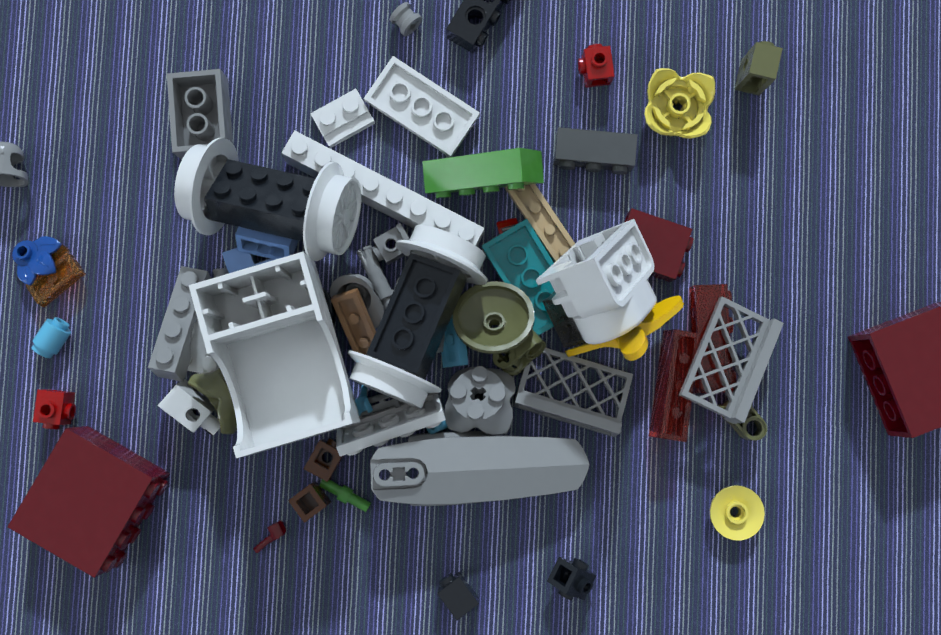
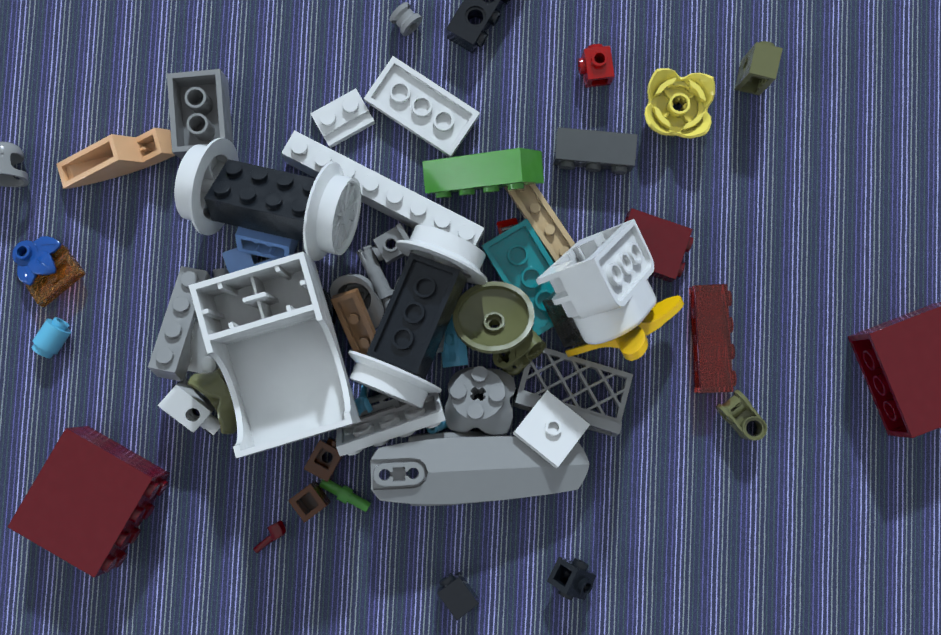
red brick [33,389,76,429] -> none
clear red brick [649,329,701,442] -> none
light grey fence [679,296,784,424] -> none
light yellow dish [710,485,765,541] -> none
none -> light nougat slope [57,128,175,189]
none -> white plate [513,390,590,468]

